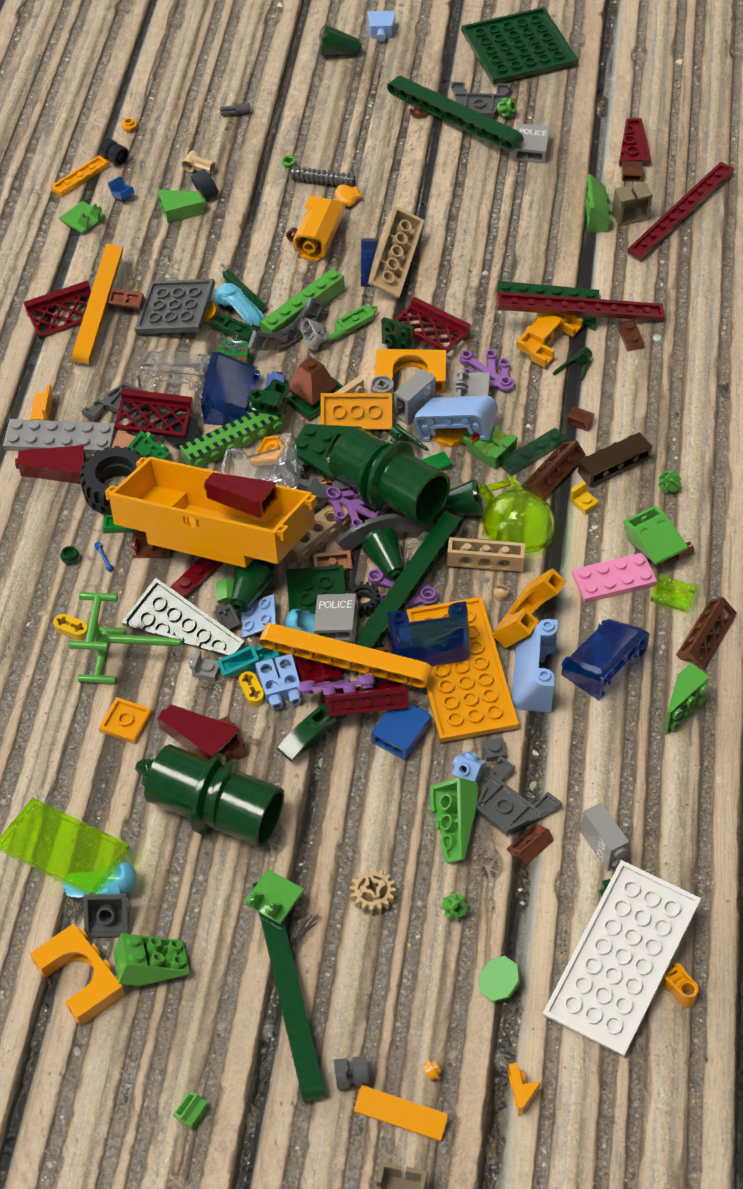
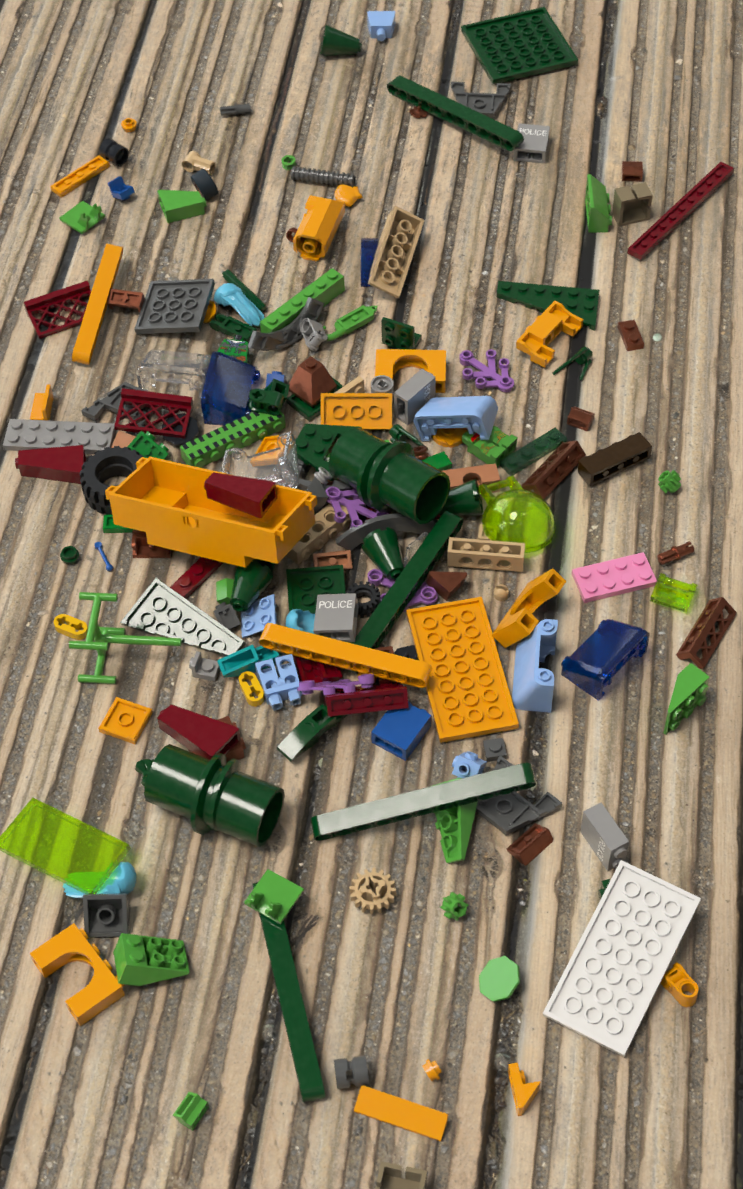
clear blue windscreen [387,601,470,666] -> none
dark red fence [393,297,471,354] -> none
light grey hinge [454,369,491,397] -> none
dark red plate [496,292,665,321] -> none
bright green gear [497,97,517,118] -> none
yellow bracket [570,482,599,515] -> none
dark red wing [619,118,651,166] -> none
bright green slope [623,505,689,565] -> none
none -> beam [311,763,536,841]
none -> light grey bush [314,467,333,485]
none -> copper bush [413,446,429,460]
none -> copper slope [426,571,467,600]
none -> nougat arch [443,463,500,494]

